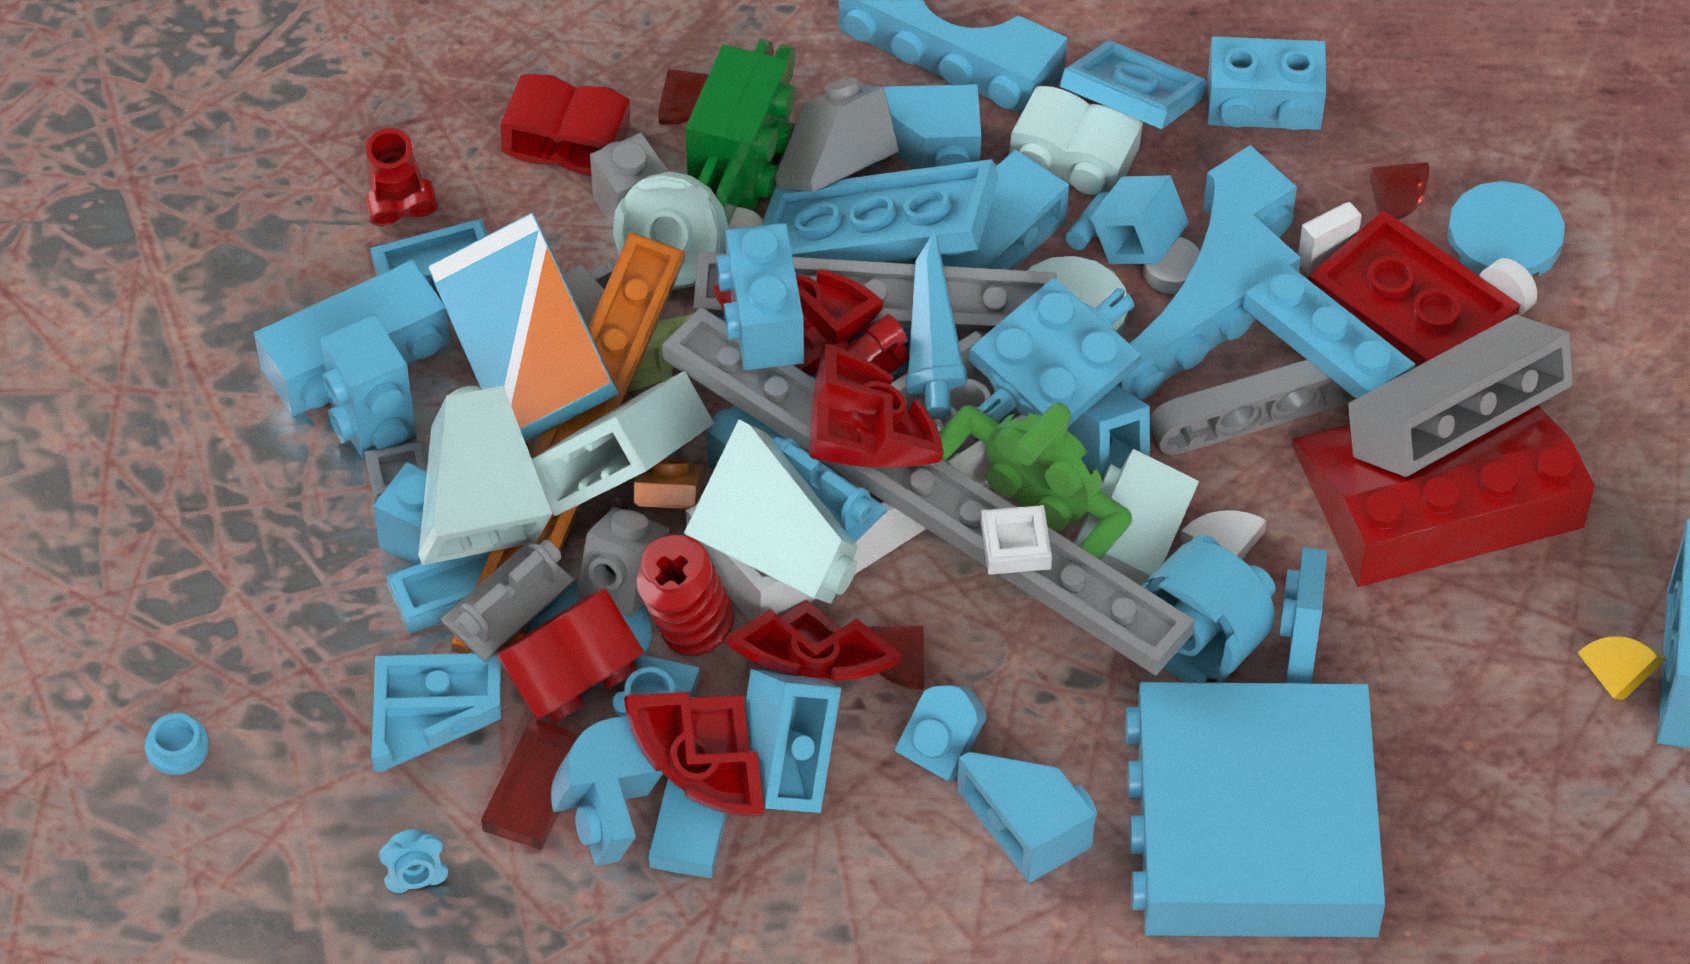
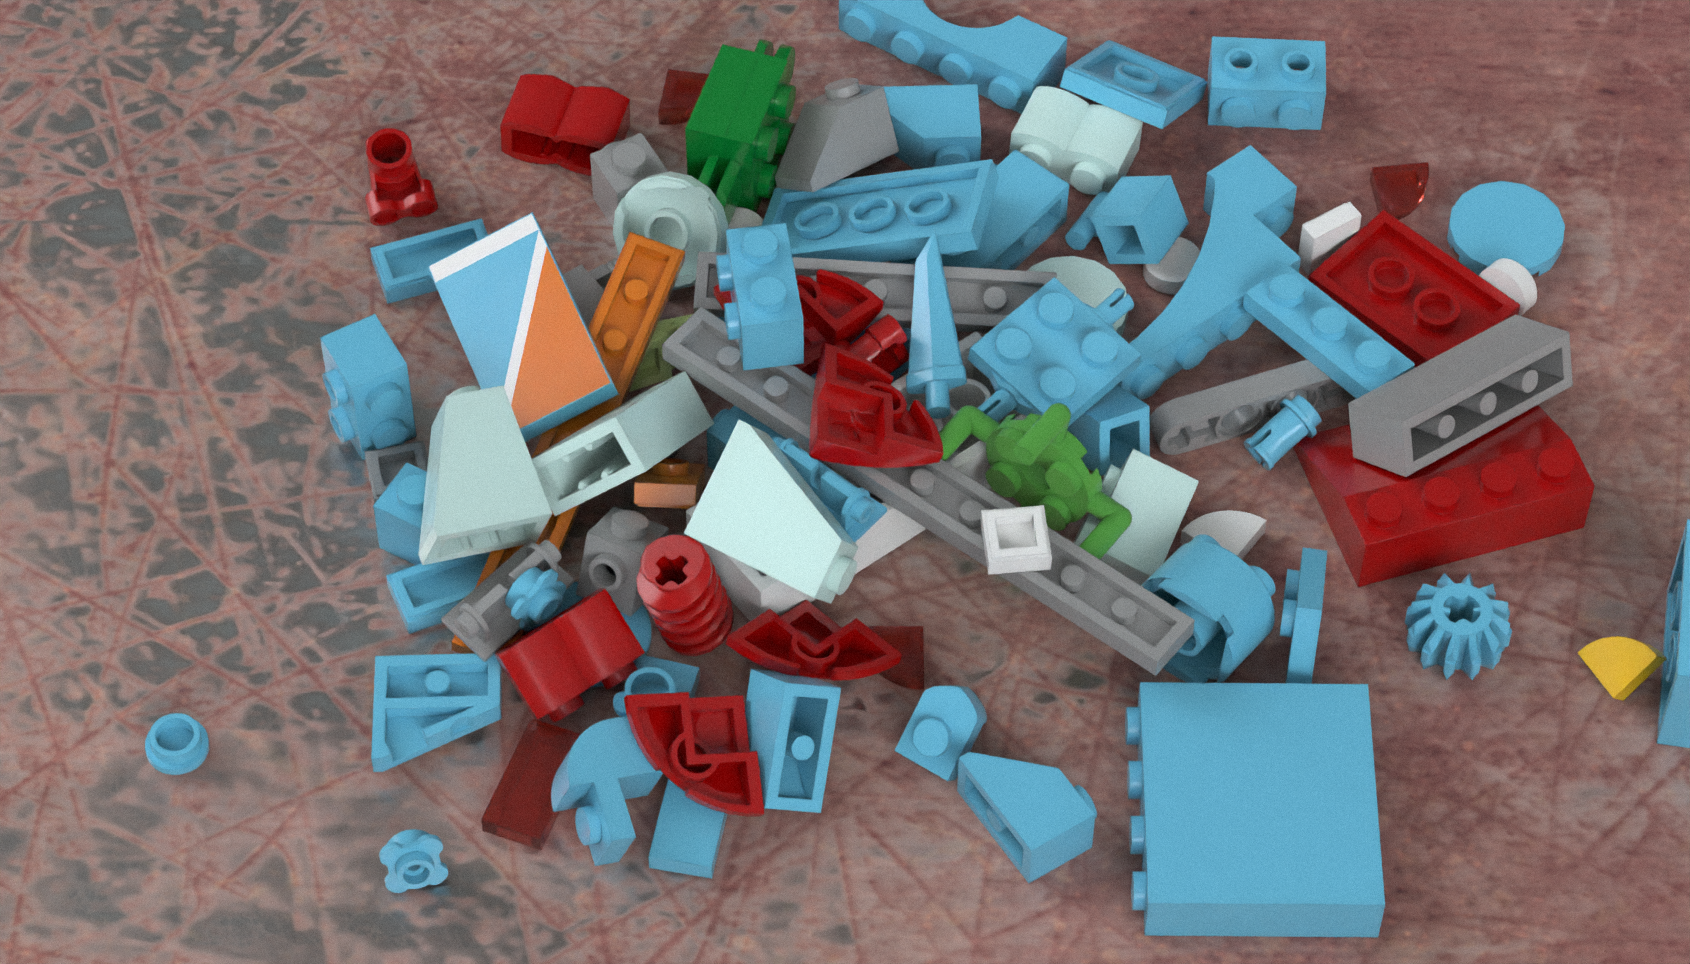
medium azure brick [254,260,451,417] -> none
none -> medium azure plate [505,567,566,631]
none -> medium azure pin [1243,395,1322,471]
none -> medium azure gear [1405,573,1512,680]

